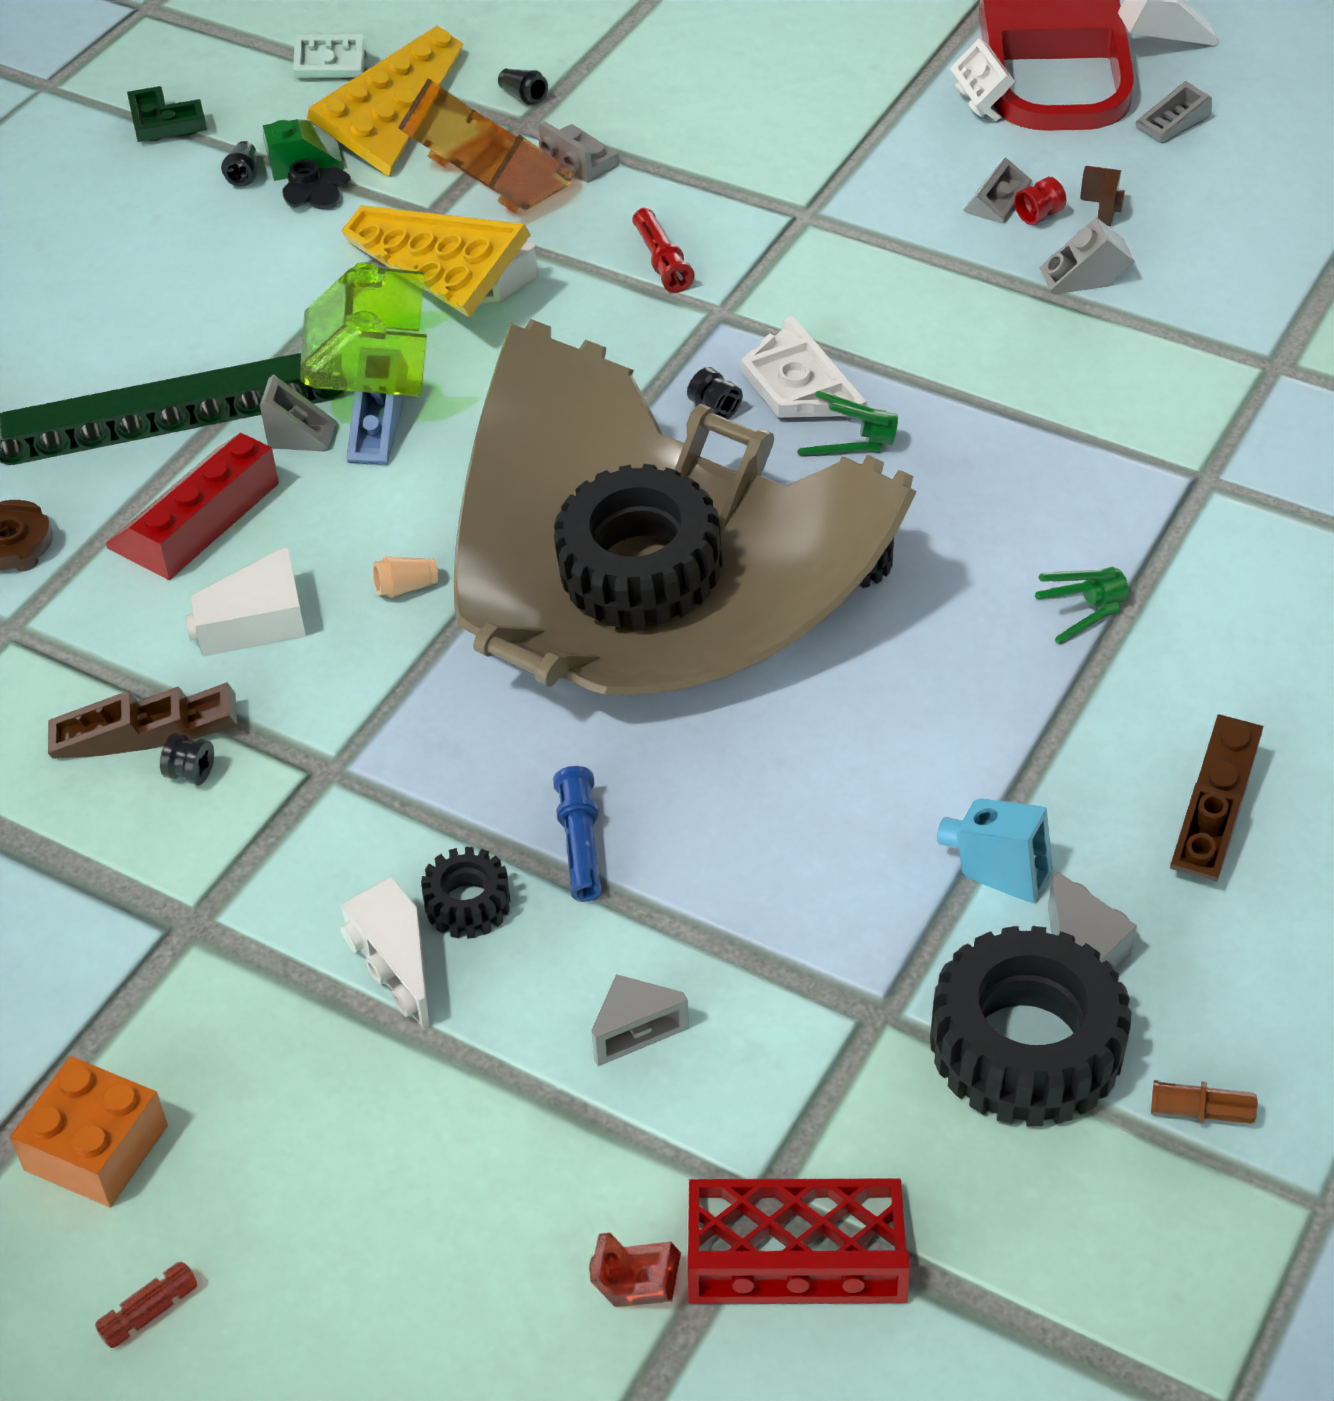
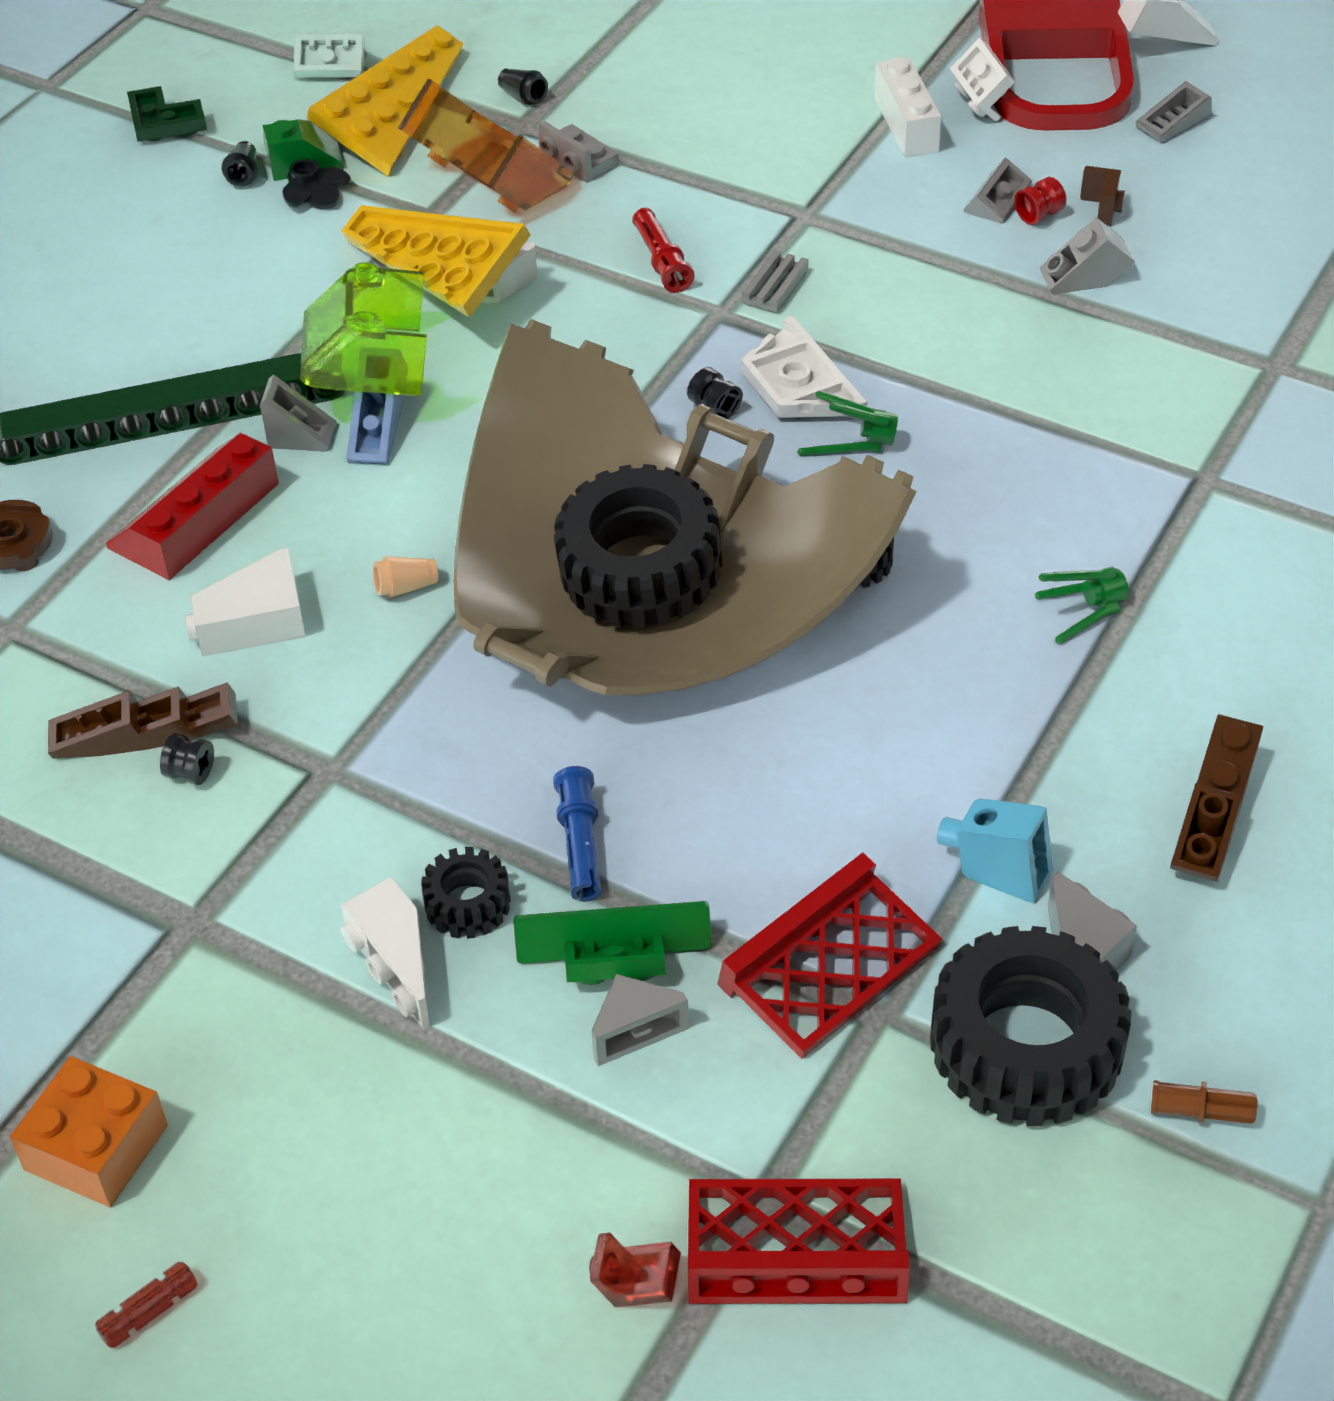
none -> green bracket [513,901,712,985]
none -> red fence [717,852,942,1059]
none -> light grey tile [742,250,808,313]
none -> white brick [874,57,941,157]

